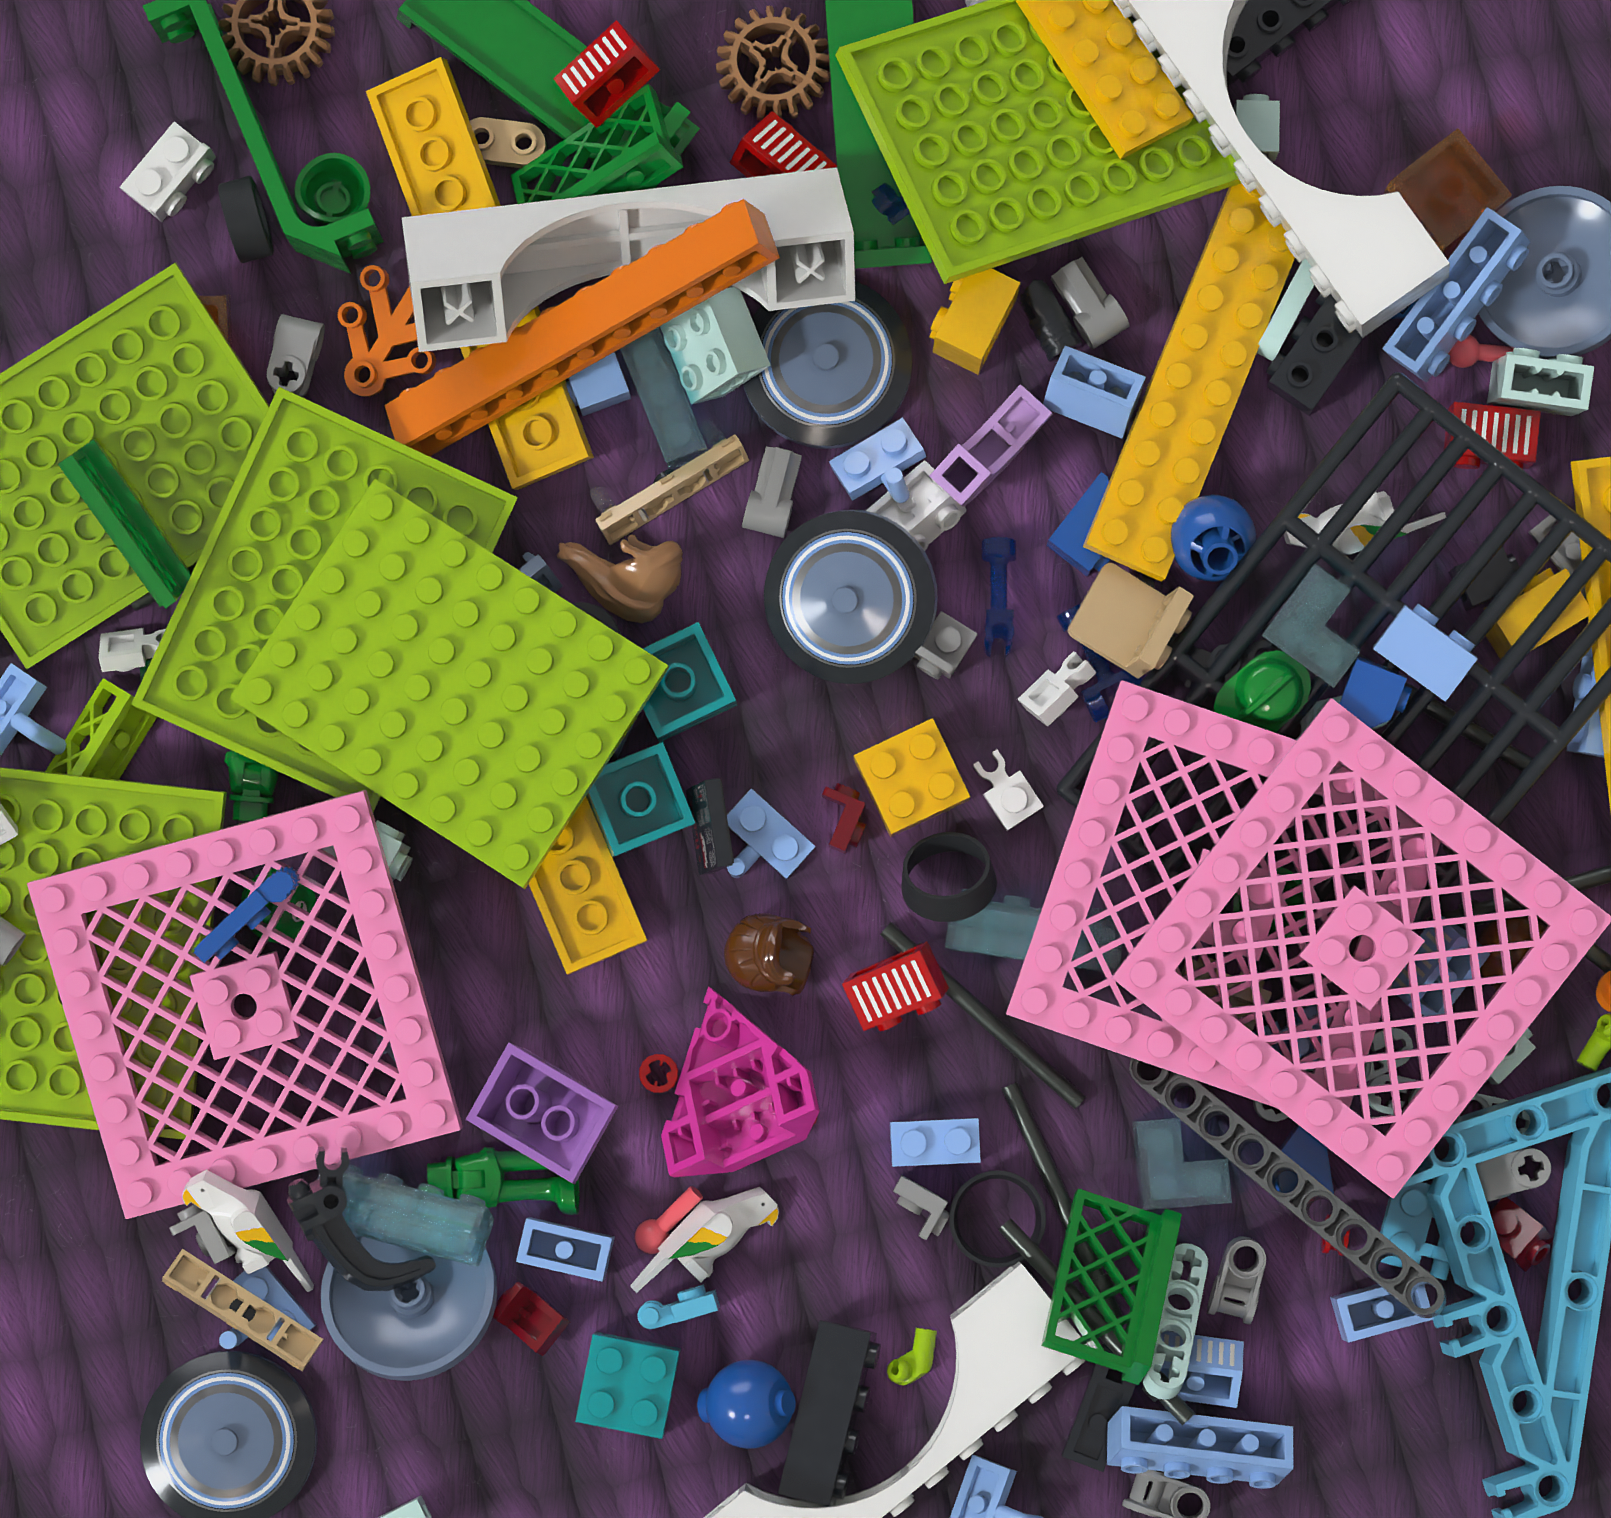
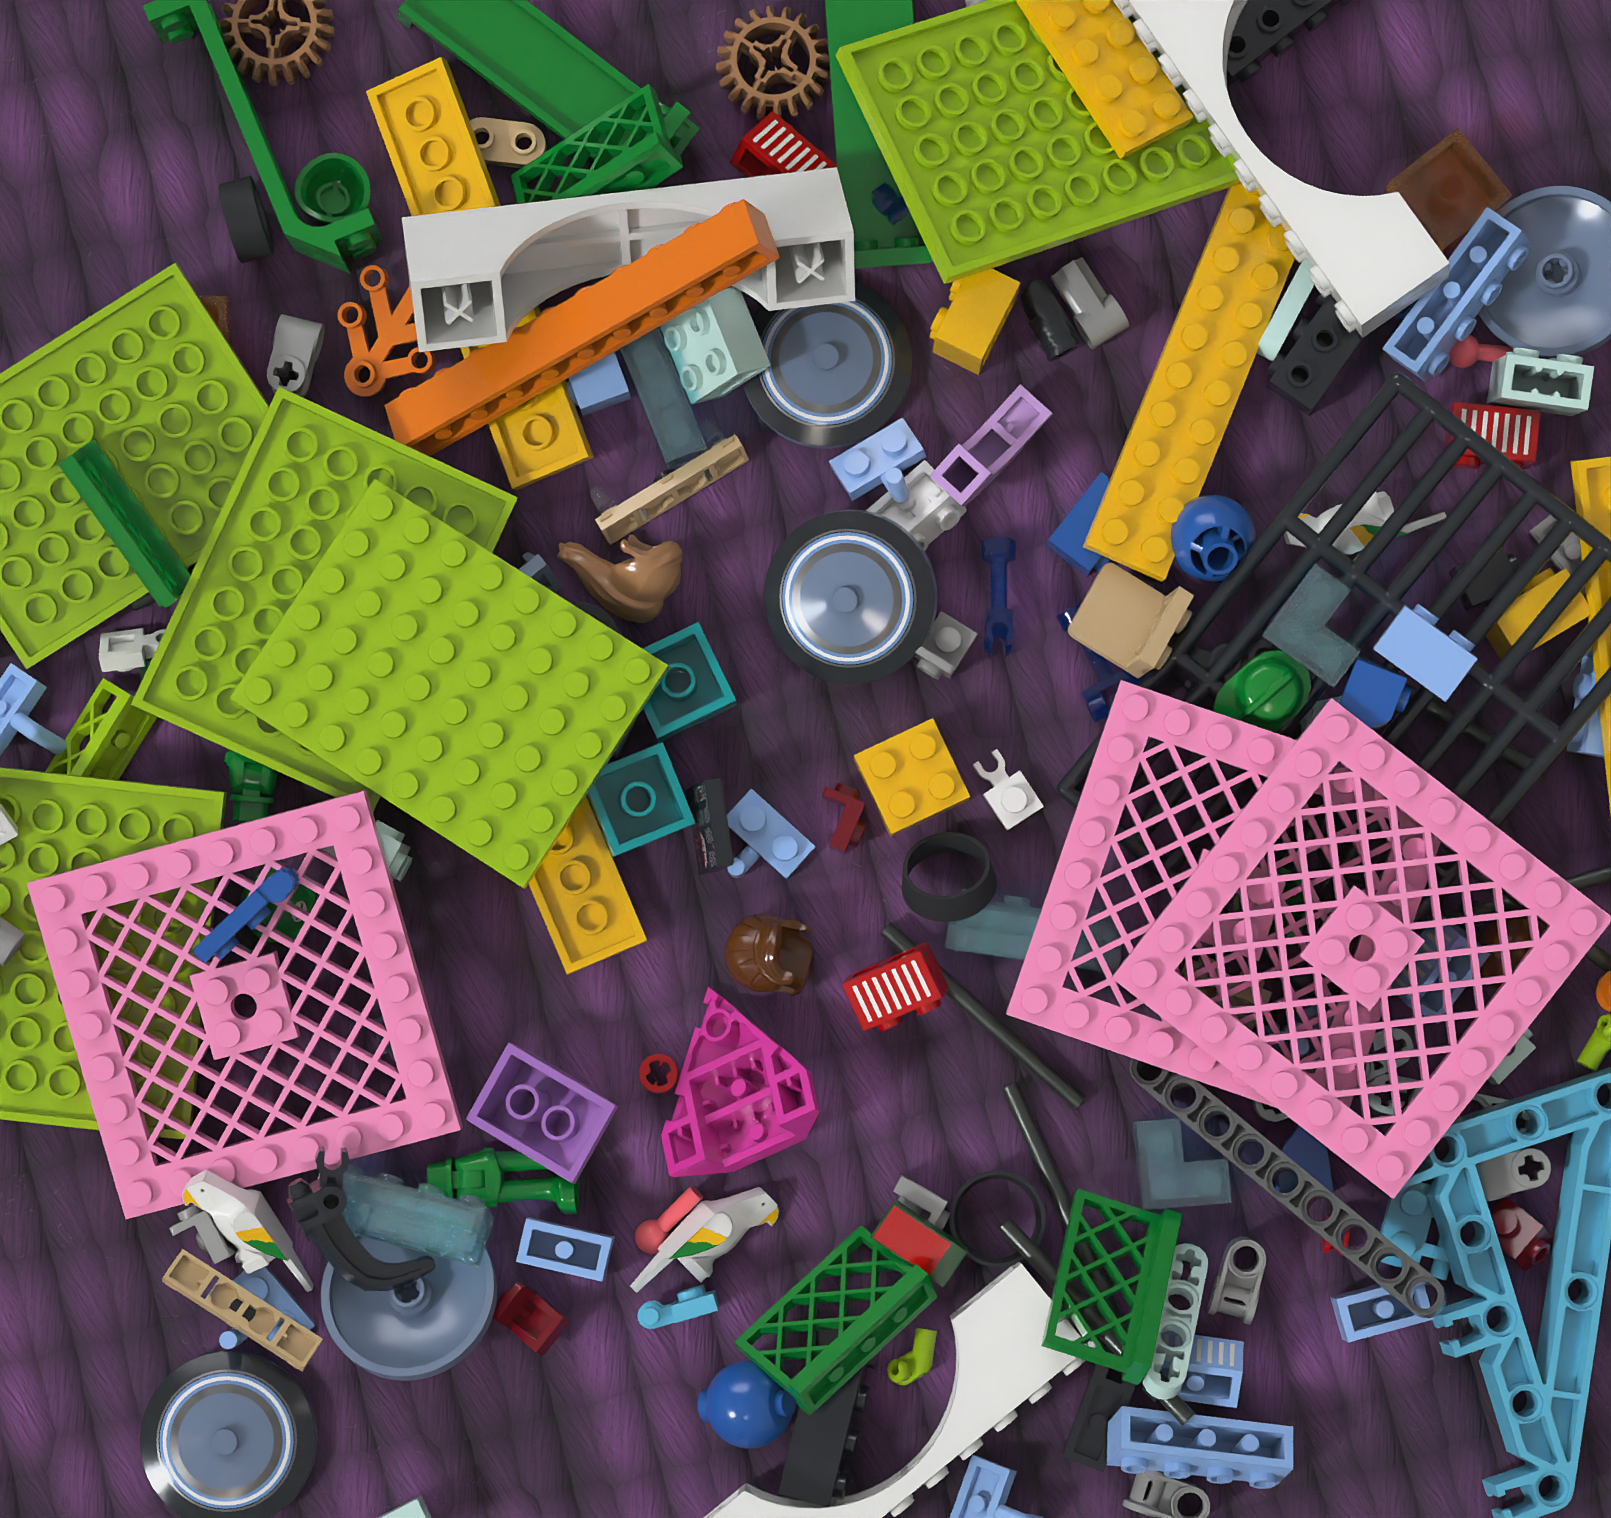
white bracket [120,122,216,222] -> none
red brick [553,20,660,128] -> none
teal brick [575,1331,681,1439] -> none
light grey piece [742,446,802,538] -> none
light blue brick [890,1118,981,1167] -> none
white plate [1018,651,1096,727] -> none
light blue brick [1043,346,1146,438] -> none
light aqua brick [1233,94,1280,161] -> none
none -> green fence [734,1226,937,1416]
none -> red tile [870,1199,969,1287]

